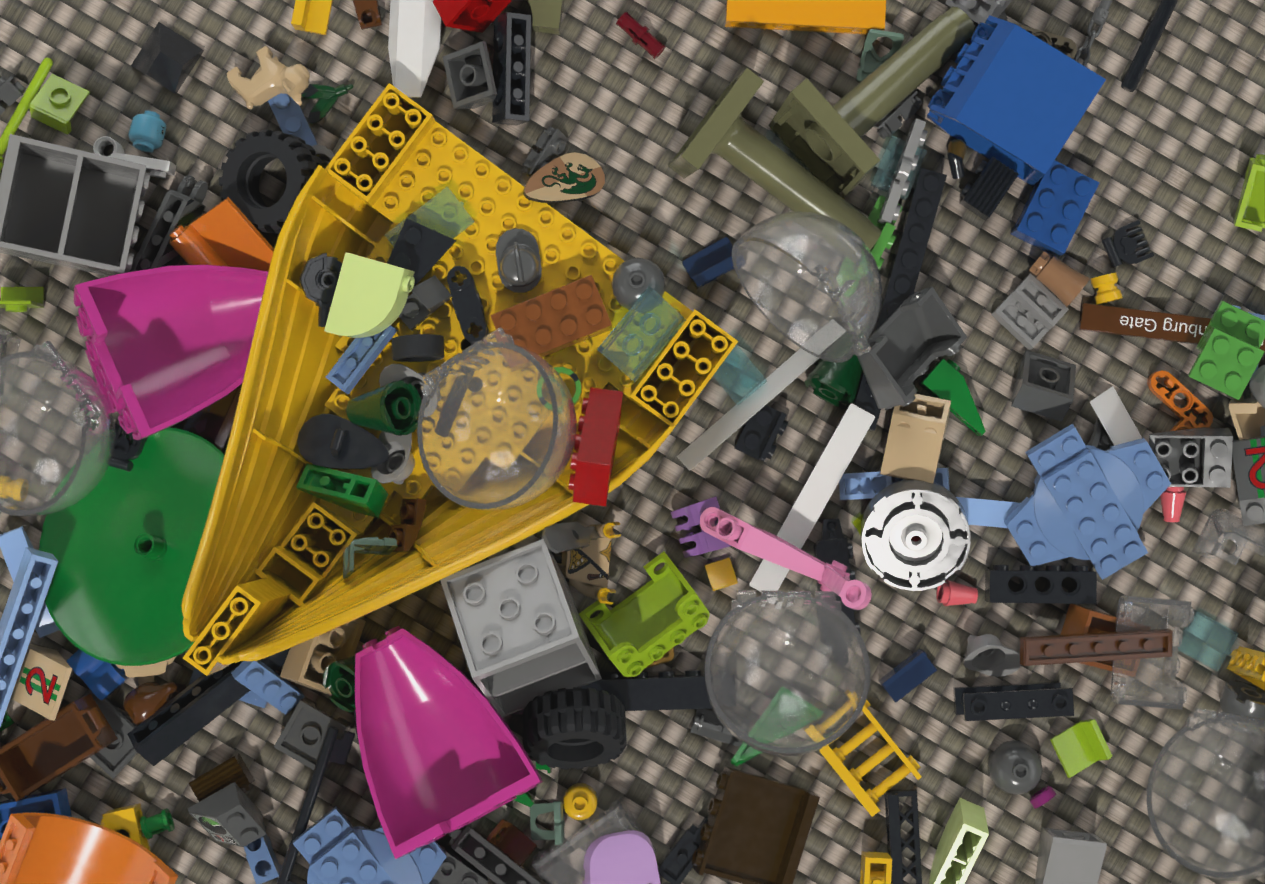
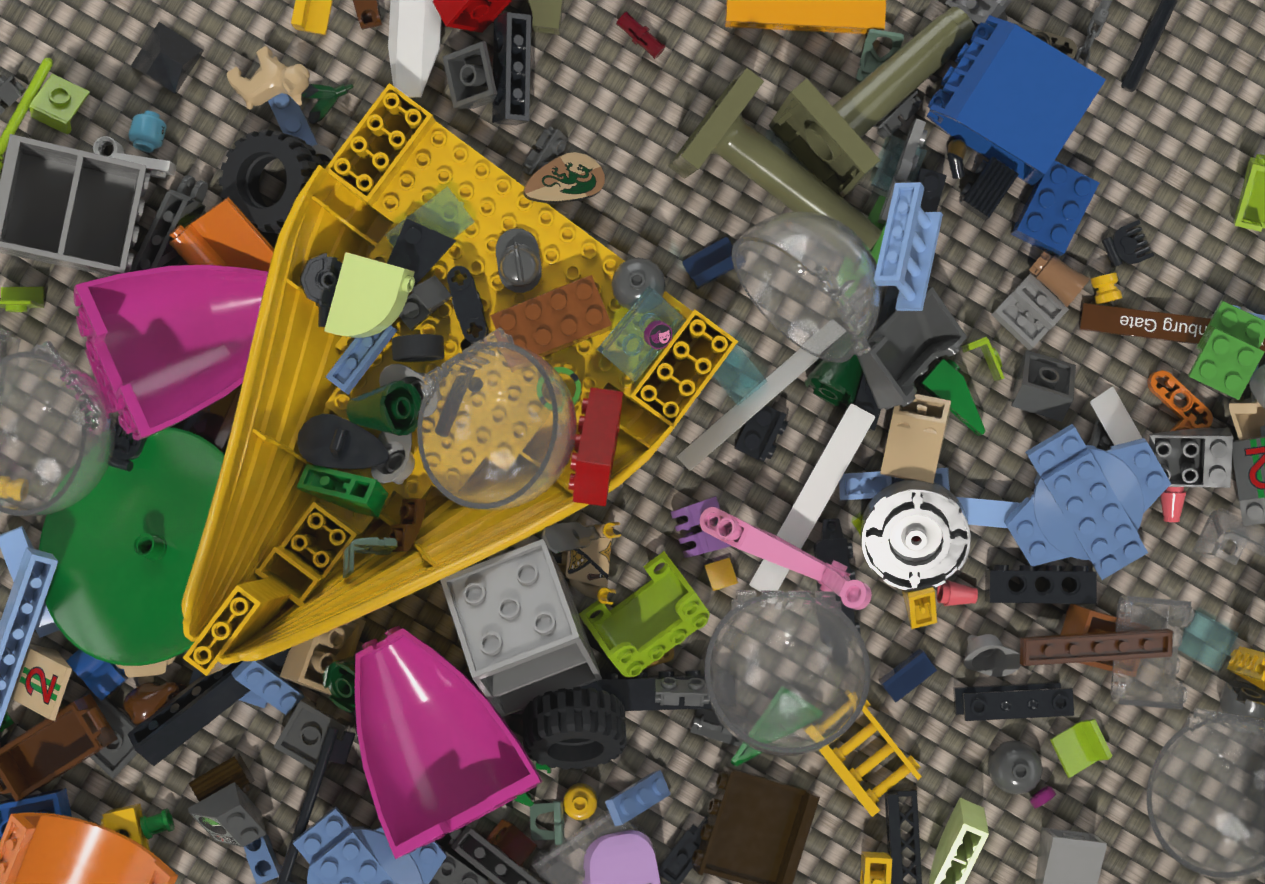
none -> medium blue plate [605,770,671,826]
none -> tile [644,320,672,349]
none -> dark grey hinge [655,677,710,707]
none -> light blue fence [874,182,943,311]
none -> yellow slope [901,587,937,629]
none -> lime piece [962,337,1005,381]

